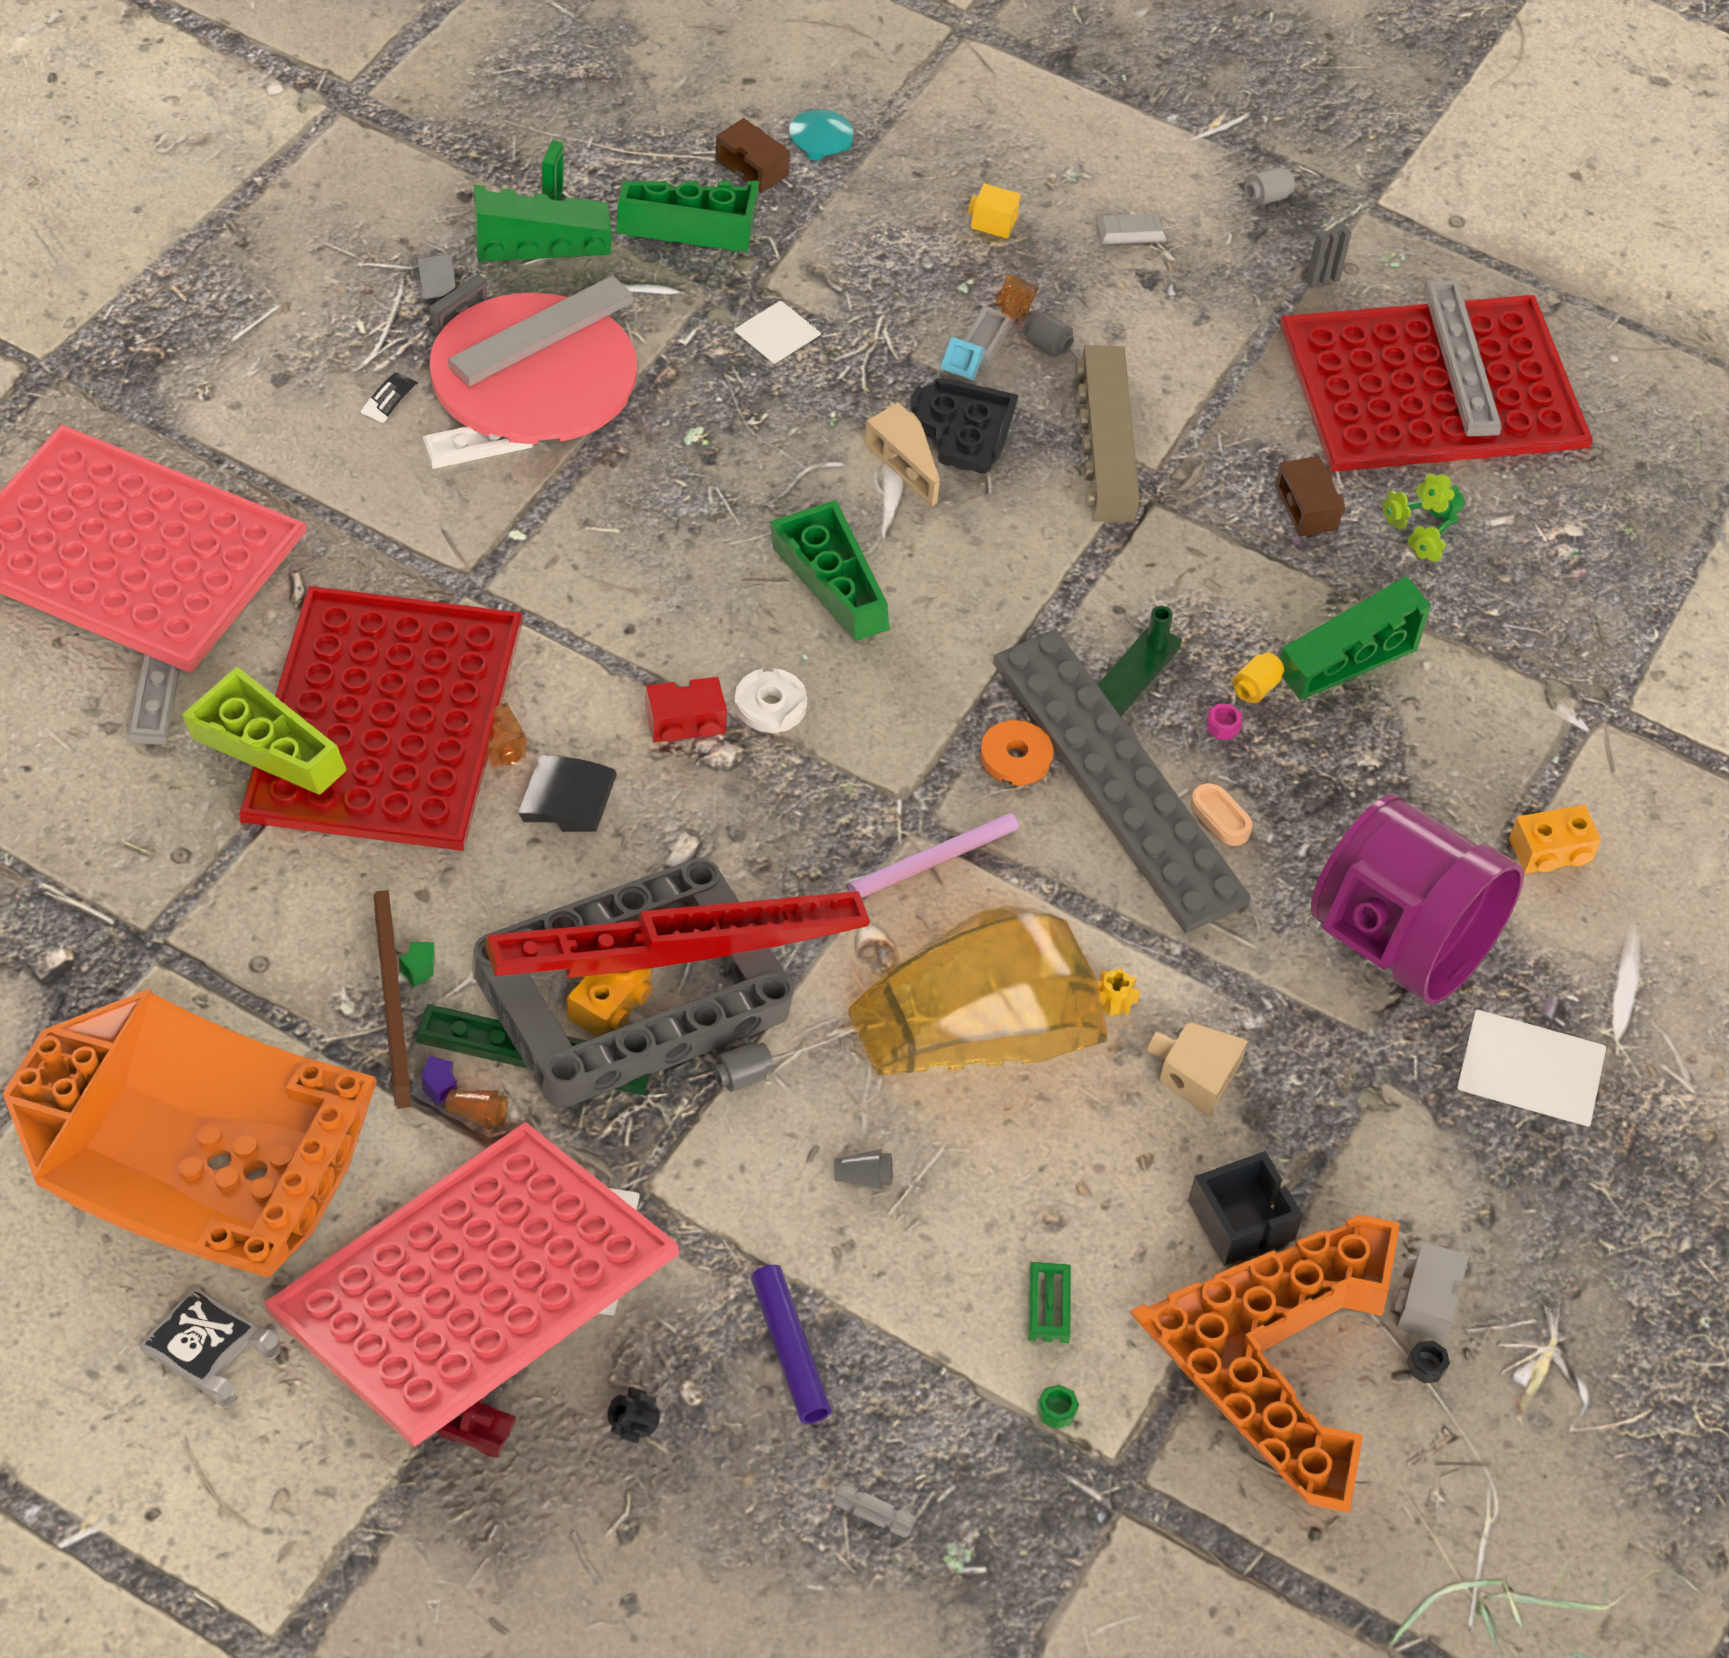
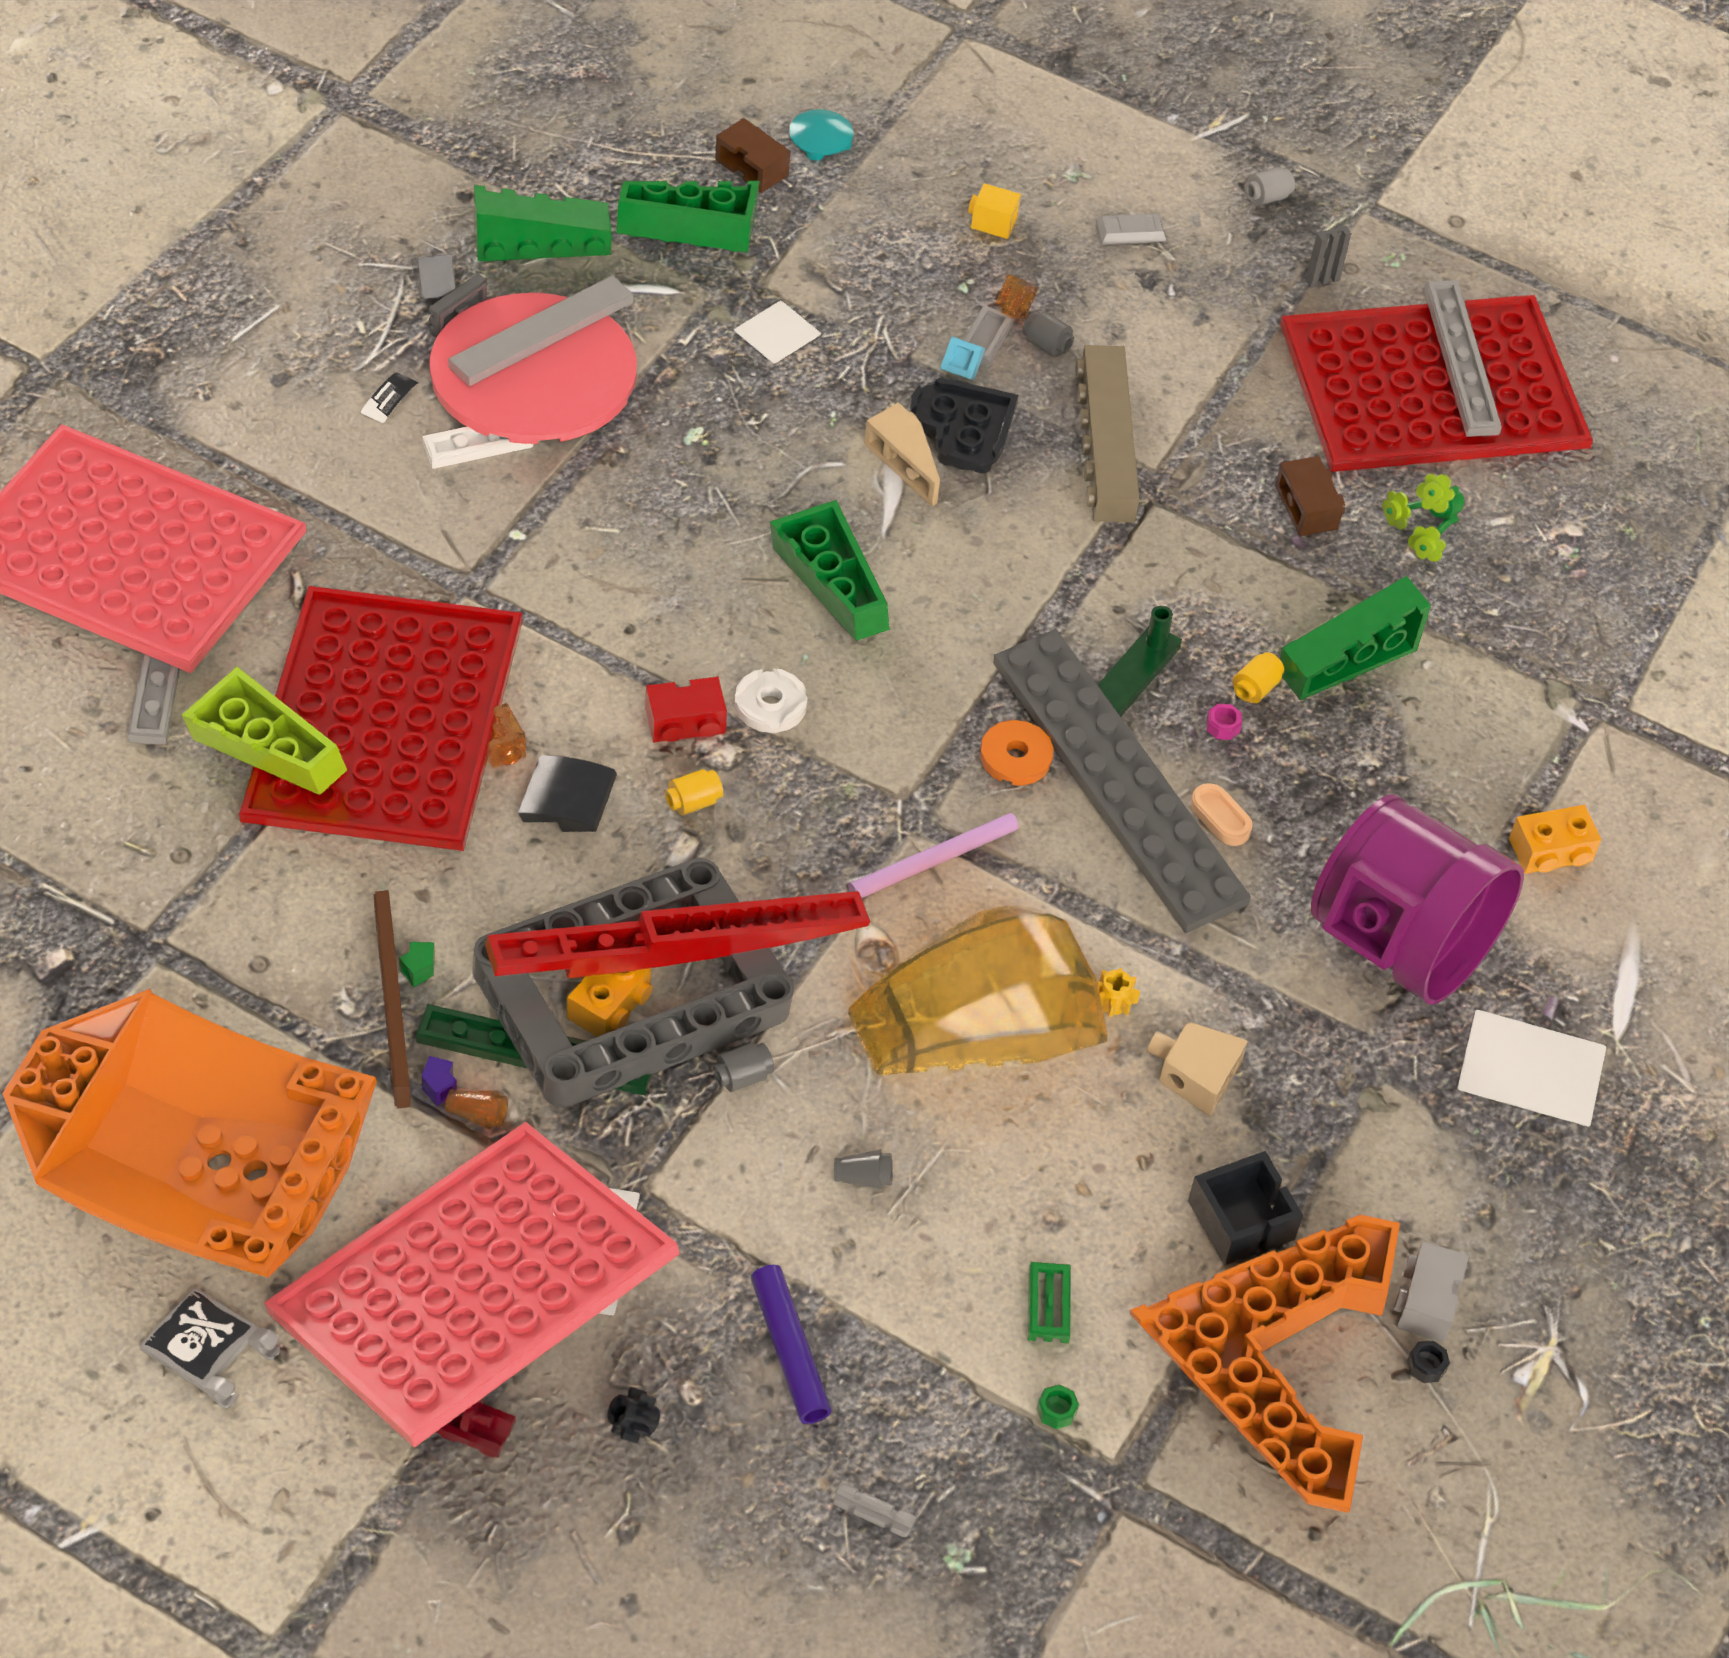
green tile [542,140,564,201] -> none
none -> yellow brick [665,769,723,816]

